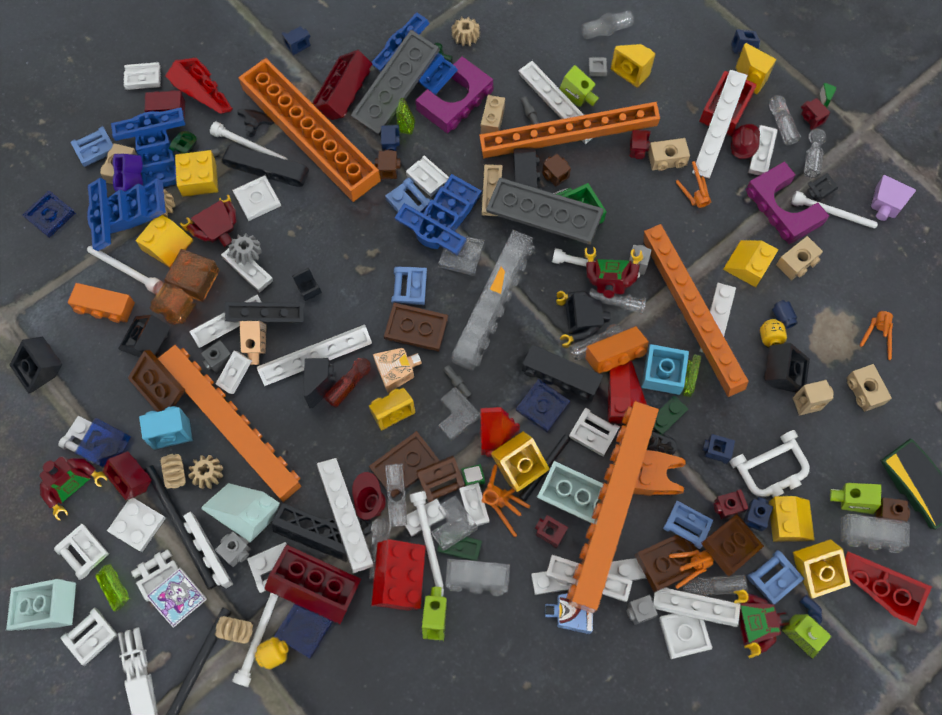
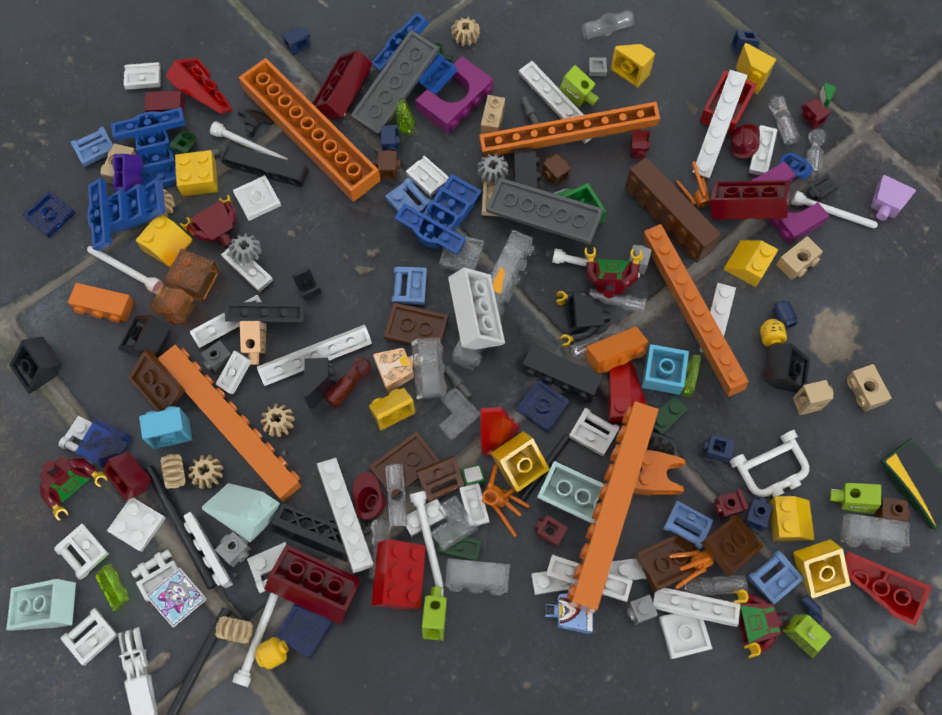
tan brick [648,138,690,170] -> none
orange plant [860,311,893,360] -> none
none -> tan gear [260,404,295,437]
none -> clear brick [411,338,447,399]
none -> white slope [448,268,505,350]
none -> light grey gear [478,153,508,185]
none -> reddish brown brick [625,157,721,263]
none -> dark red slope [710,180,790,220]
none -> blue plate [780,153,813,179]

